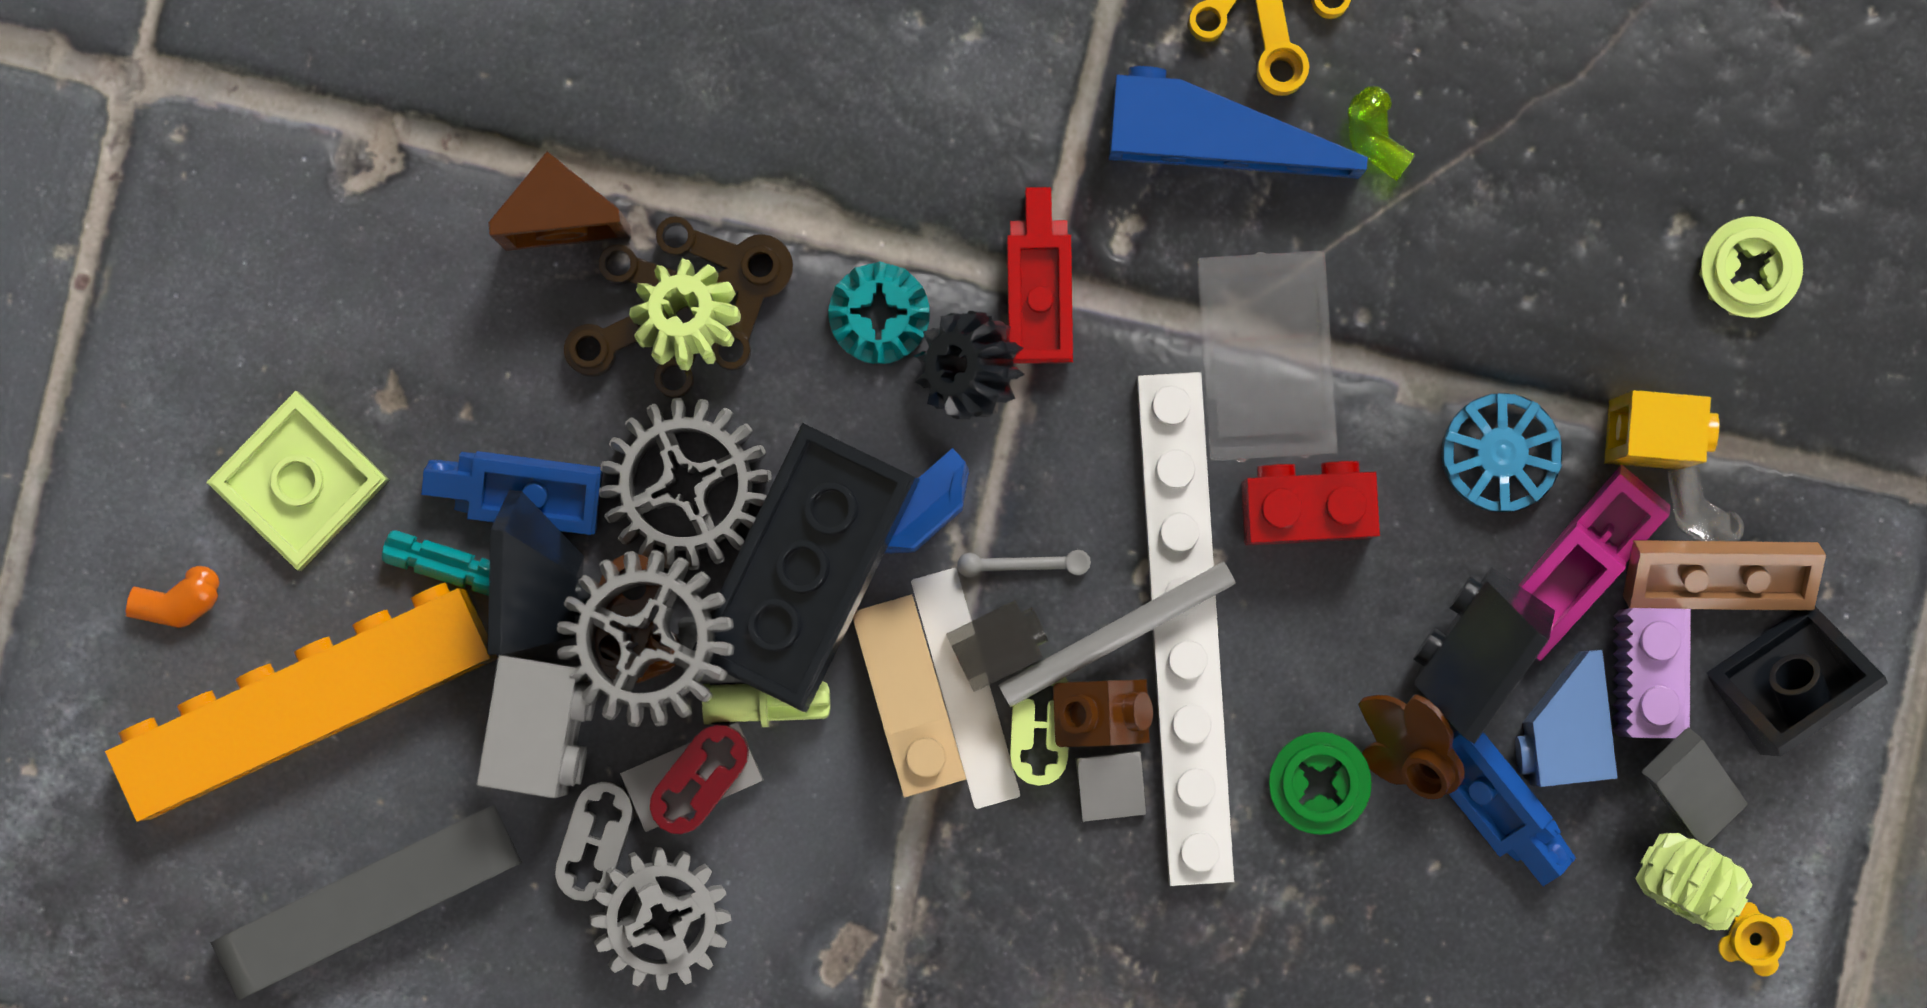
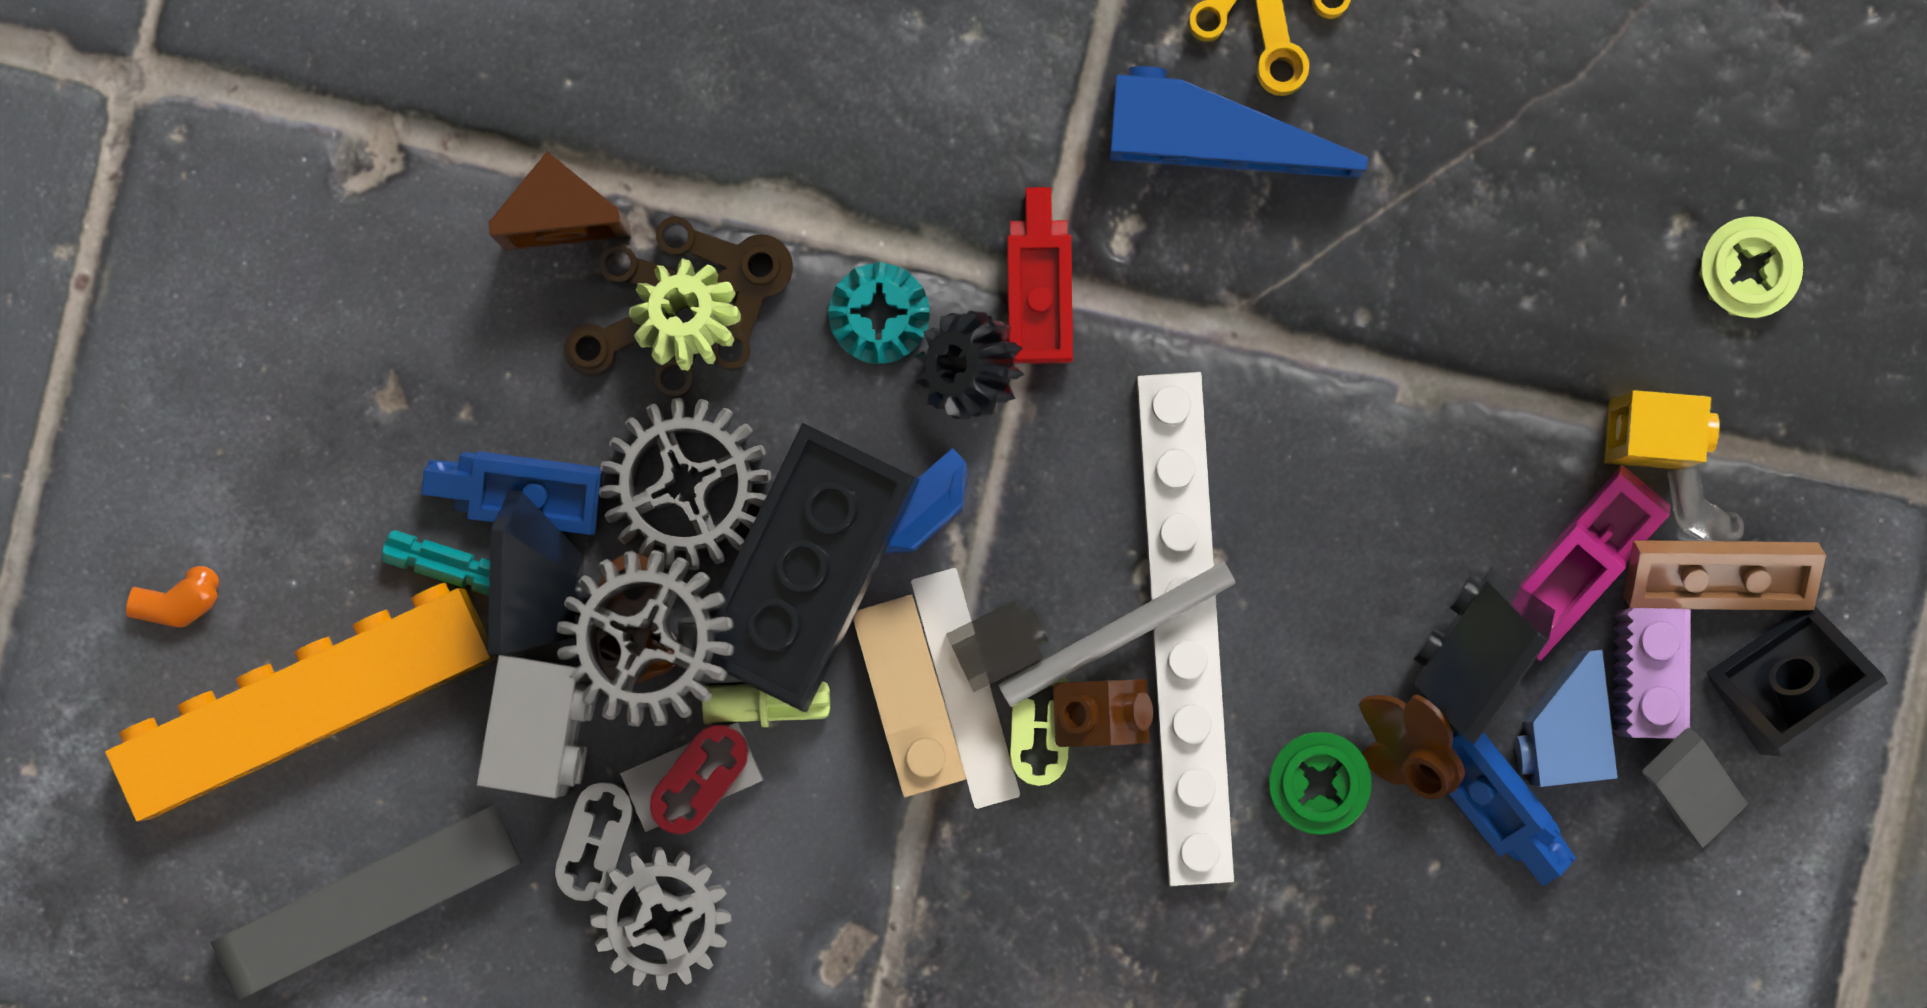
yellowish green tile [207,391,390,571] -> none
light grey hinge [957,550,1091,578] -> none
light grey slope [1075,751,1146,822] -> none
clear piece [1197,251,1338,462] -> none
red brick [1241,461,1380,546] -> none
clear neon green arm [1347,86,1415,181] -> none
dark azure wheel [1442,393,1562,513] -> none
yellowish green gear [1635,833,1752,930] -> none
yellow plate [1718,902,1793,976] -> none

